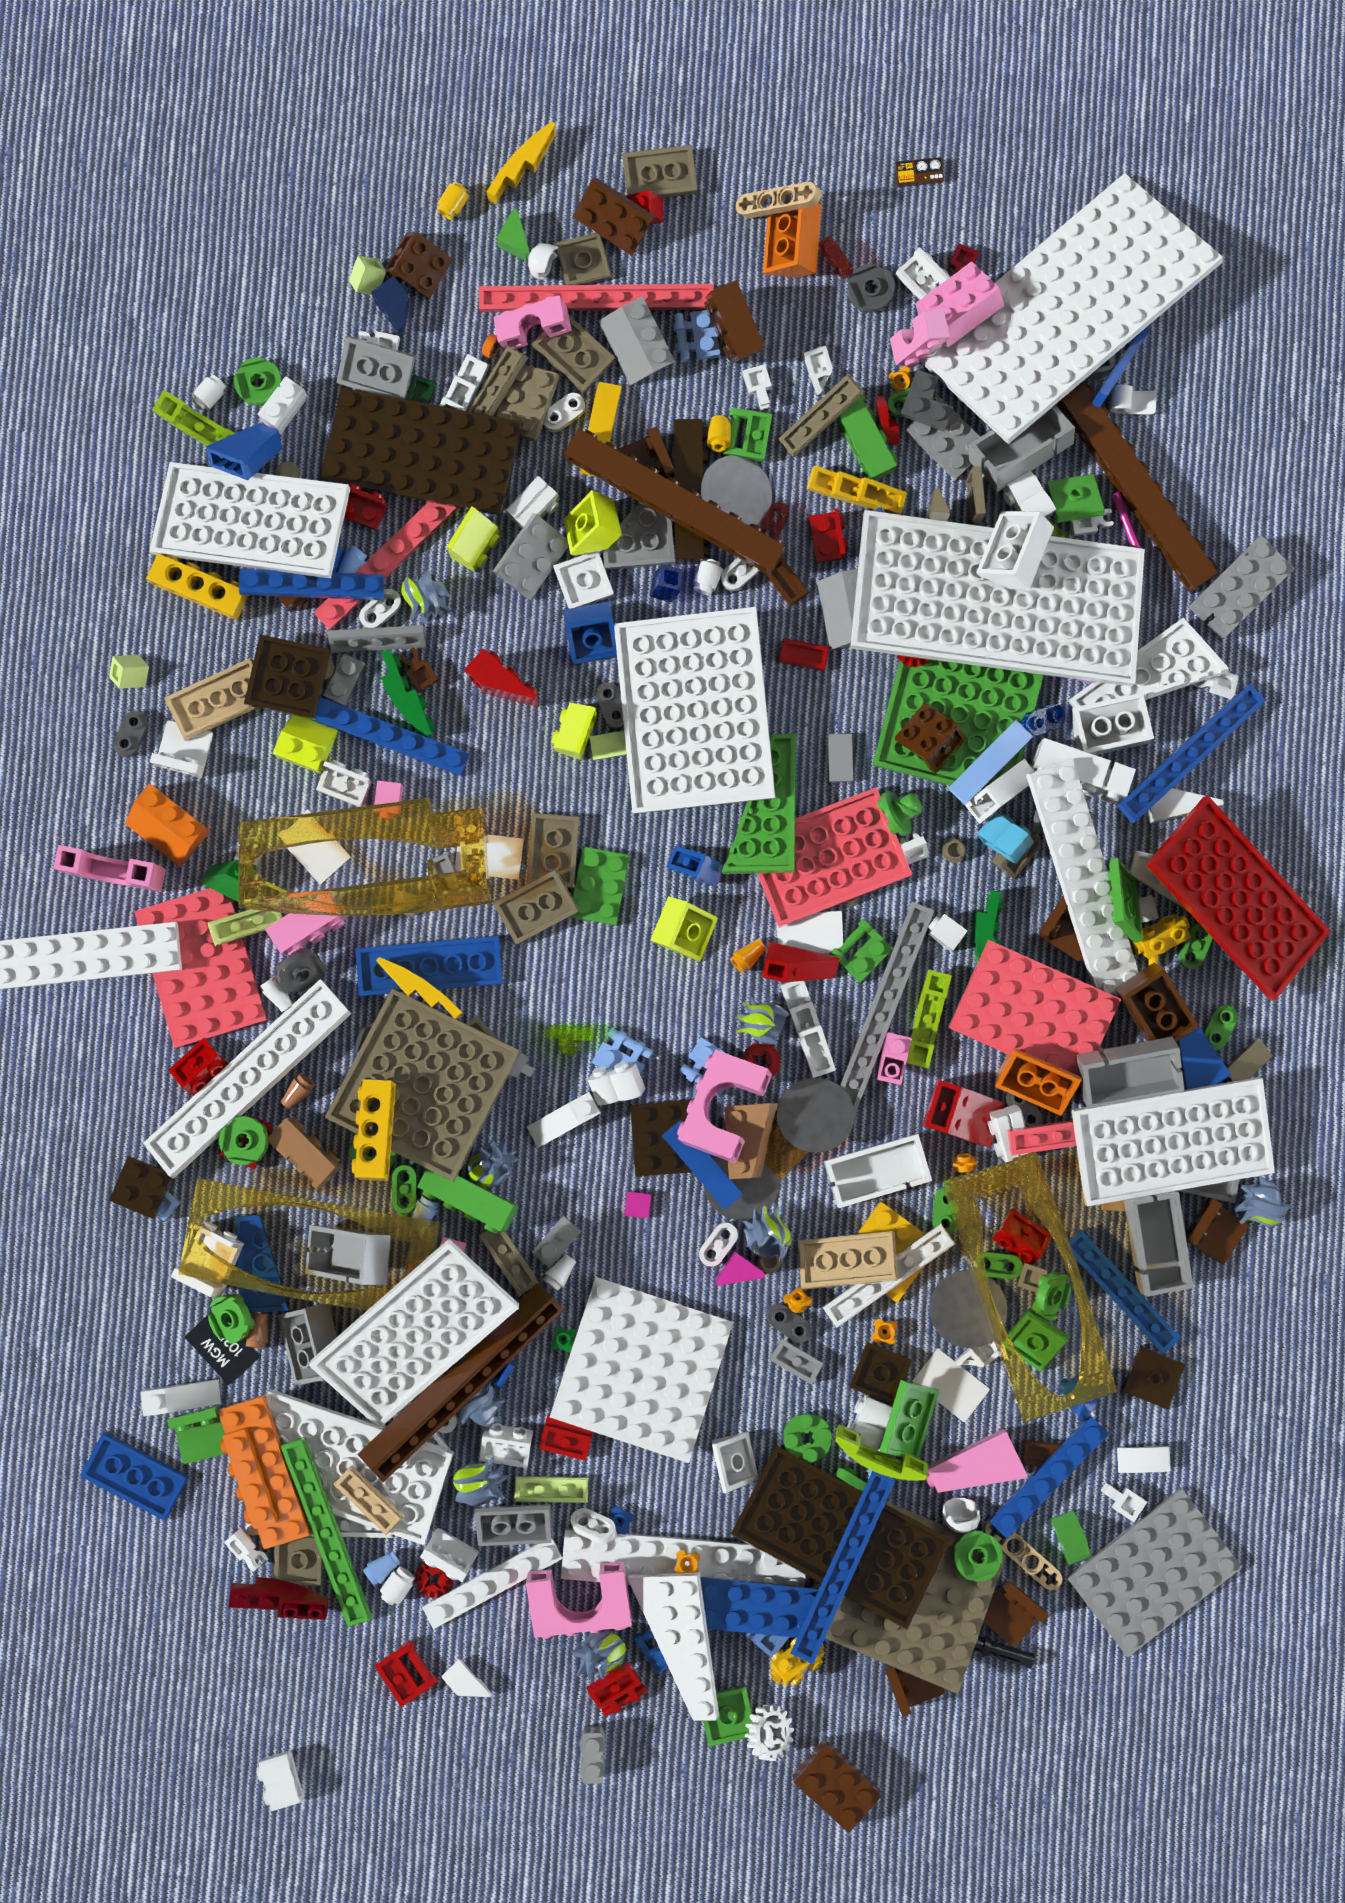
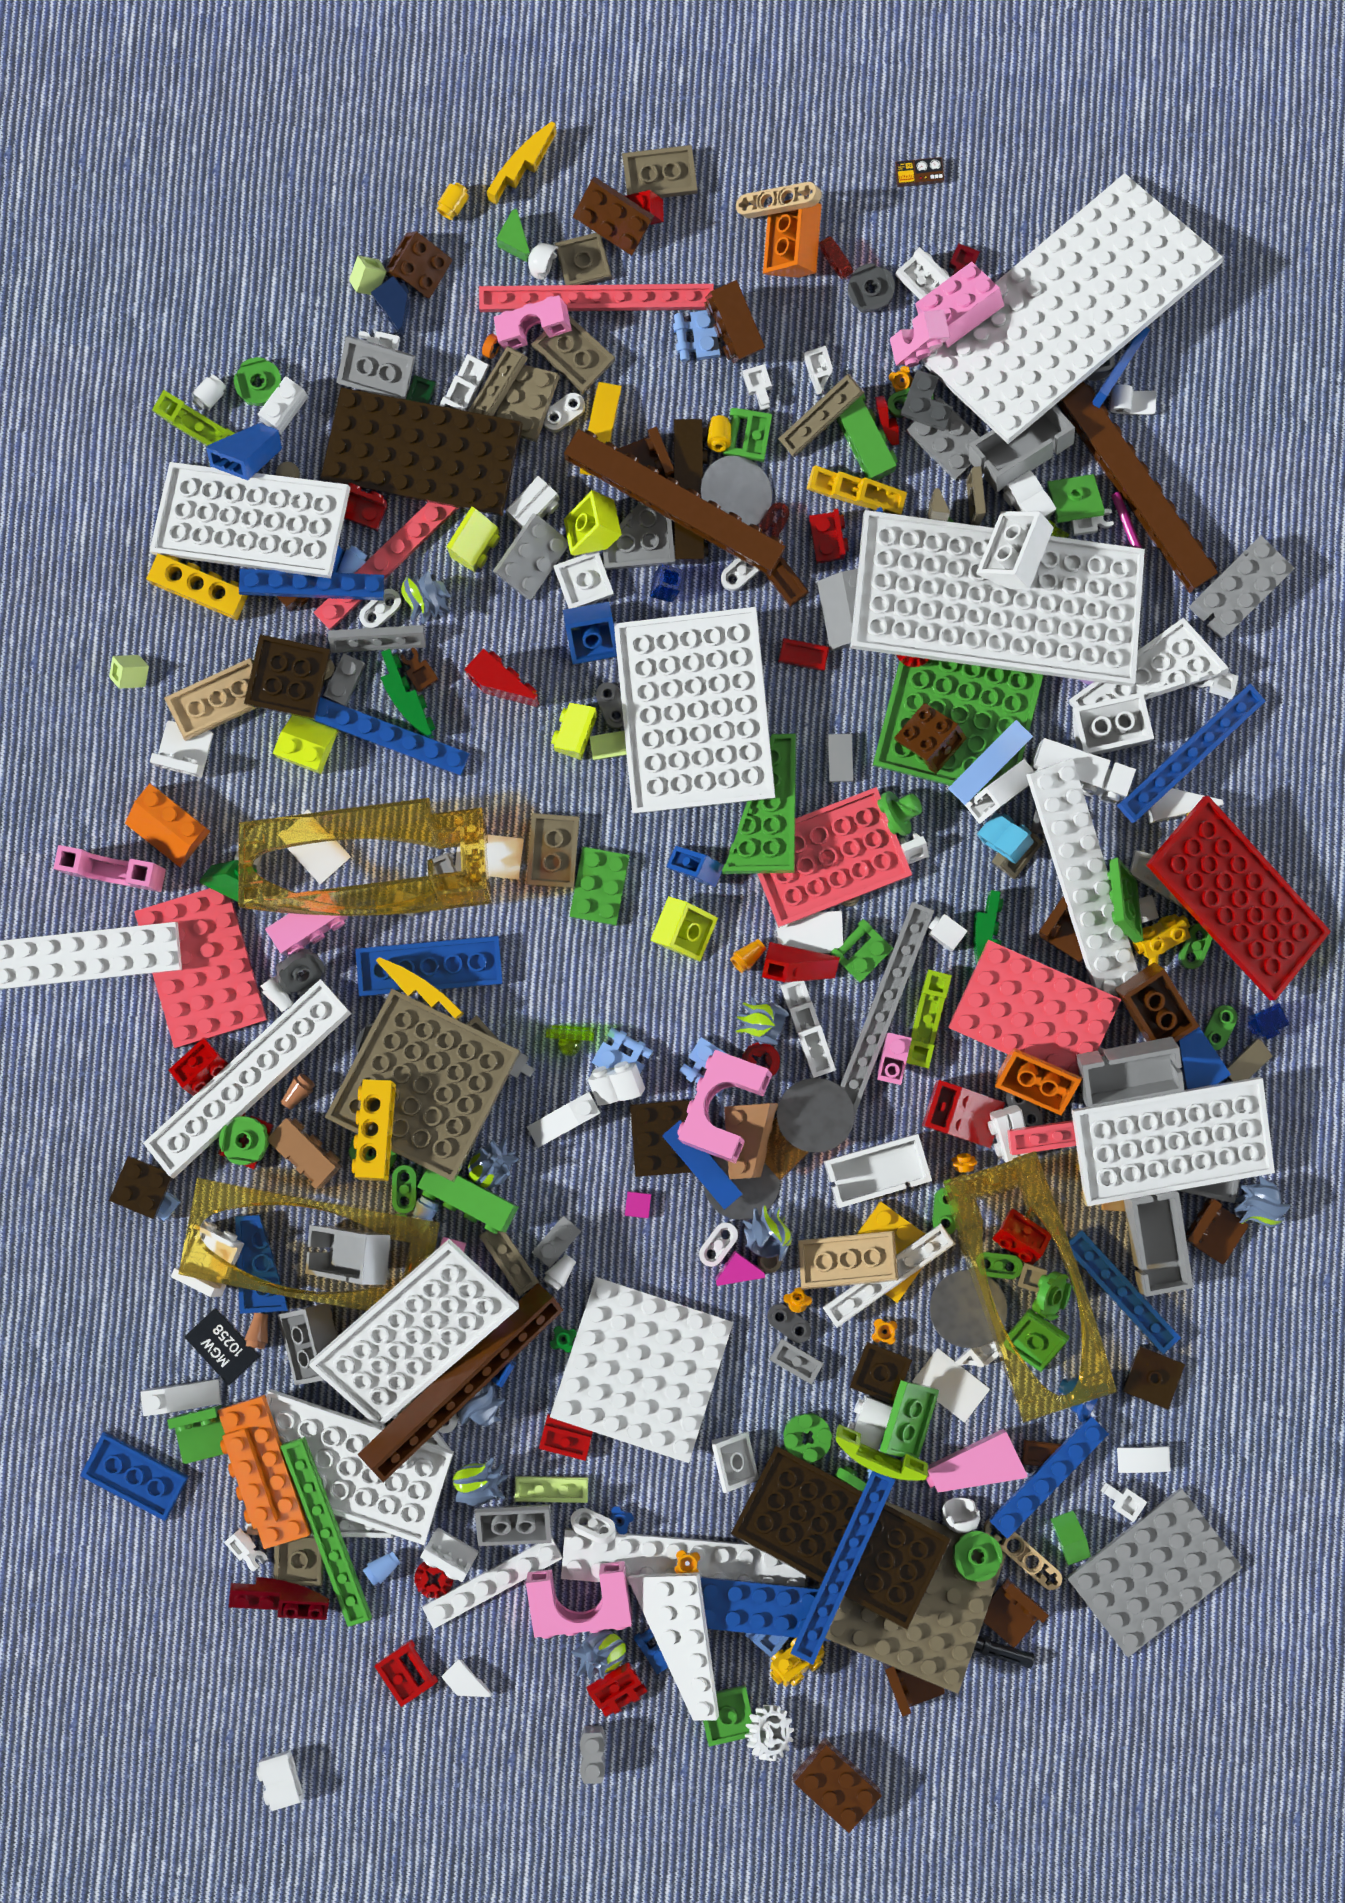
flat silver plate [113,711,149,757] -> none
yellowish green tile [208,901,283,946] -> none
bright green plate [208,1294,254,1344] -> none
white bracket [316,760,372,808] -> none
tan tile [333,1465,404,1535] -> none
bright pink brick [374,781,404,818] -> none
white brick [380,1566,415,1605] -> none
white bracket [479,1423,533,1468] -> none
dark tan plate [493,869,579,944] -> none
light grey slope [598,296,675,386] -> none
white brick [693,559,723,596] -> none
dark tan plate [942,839,966,863] -> none
clear blue plate [1022,704,1066,735] -> none
none -> clear blue brick [1248,1003,1290,1040]

